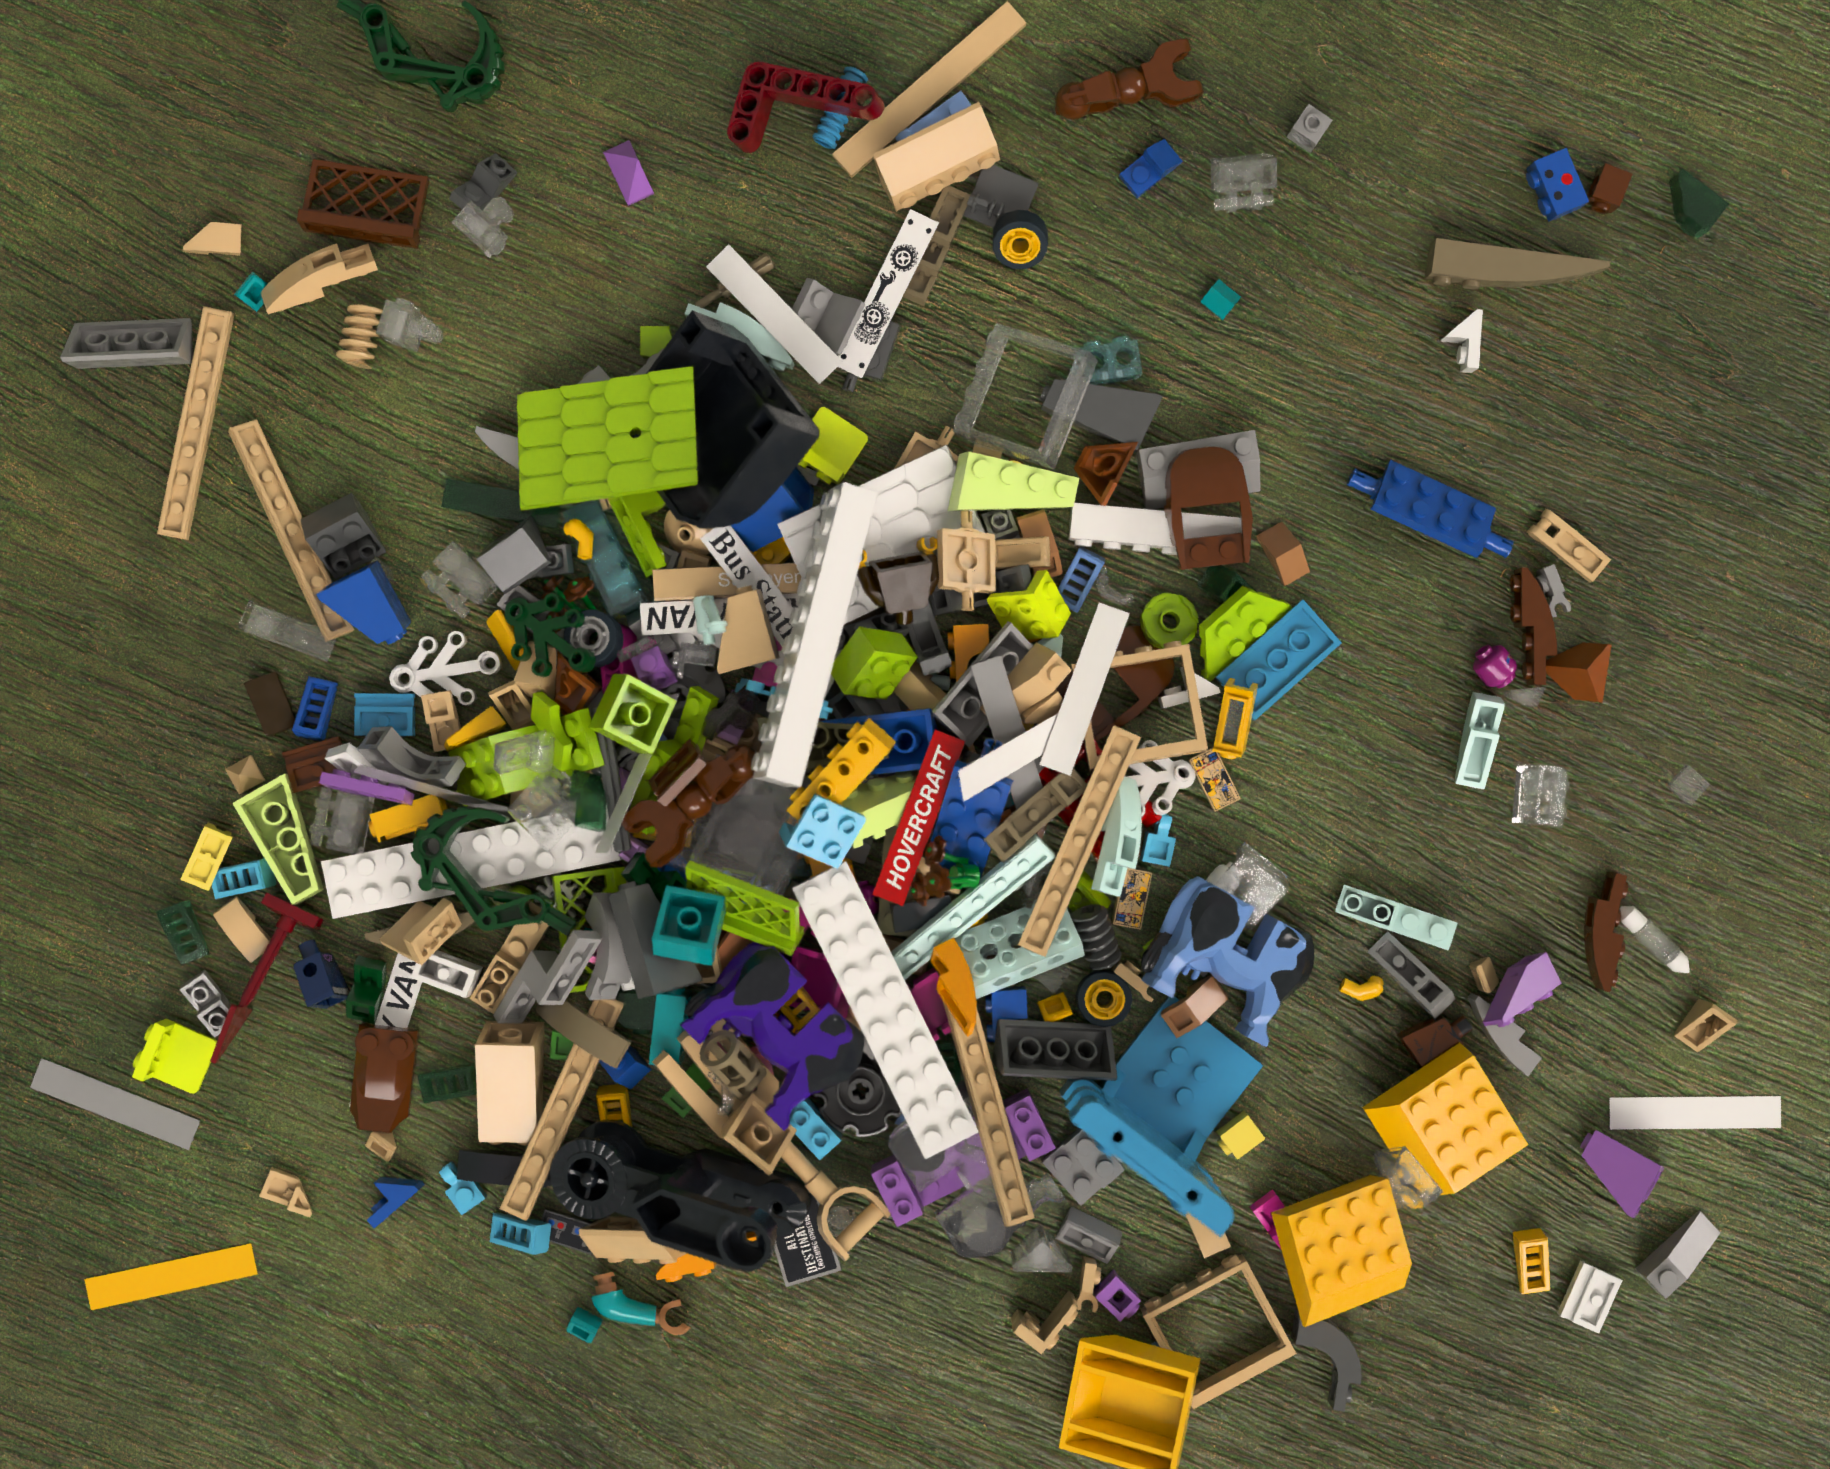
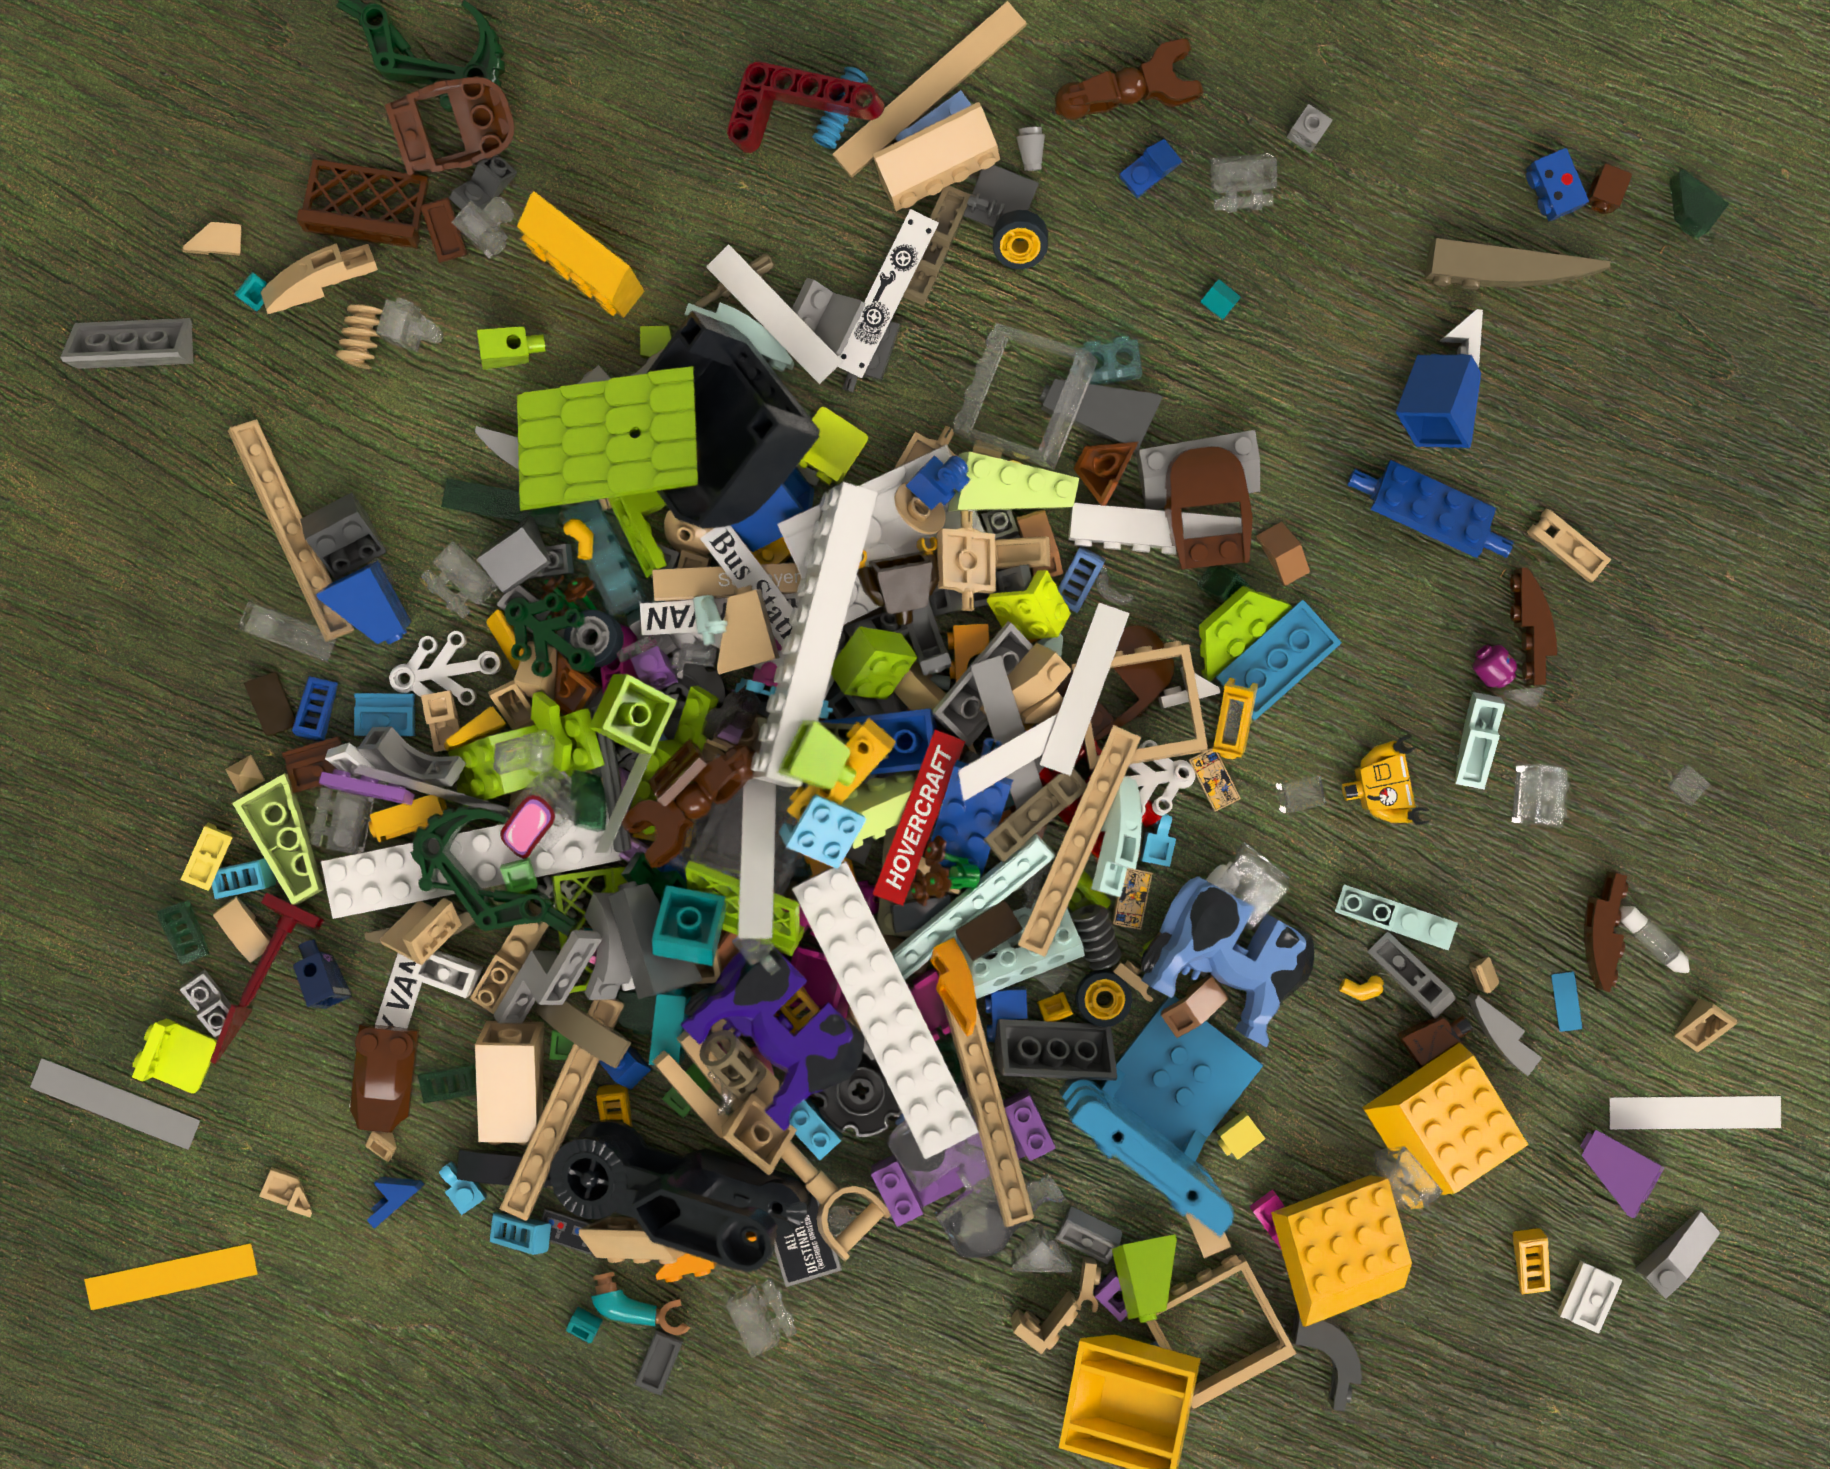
tan tile [157,306,235,541] -> none
dark green slope [346,955,386,1024] -> none
medium lavender slope [603,140,654,206] -> none
light grey plate [1041,1127,1125,1206] -> none
lime tile [1140,593,1199,649] -> none
medium lavender slope [1483,952,1562,1027] -> none
light grey plate [1535,564,1571,618] -> none
dark orange slope [1546,642,1612,703] -> none
none -> reddish brown slope [385,77,514,175]
none -> reddish brown tile [420,197,468,263]
none -> lime torso [477,326,546,370]
none -> sticker [500,795,555,859]
none -> bright green tile [500,857,538,893]
none -> yellow slope [517,191,645,318]
none -> dark grey tile [634,1328,684,1396]
none -> clear brick [726,1279,797,1358]
none -> clear plate [732,936,781,976]
none -> white sticker [738,778,776,939]
none -> lime torso [777,720,856,789]
none -> tan dish [894,482,946,534]
none -> blue brick [906,455,971,510]
none -> dark brown slope [955,900,1023,961]
none -> light grey cone [1016,127,1045,171]
none -> lime slope [1112,1234,1177,1323]
none -> clear slope [1276,776,1326,813]
none -> yellow torso [1342,734,1429,825]
none -> blue slope [1396,354,1481,448]
none -> dark azure sticker [1551,971,1583,1032]

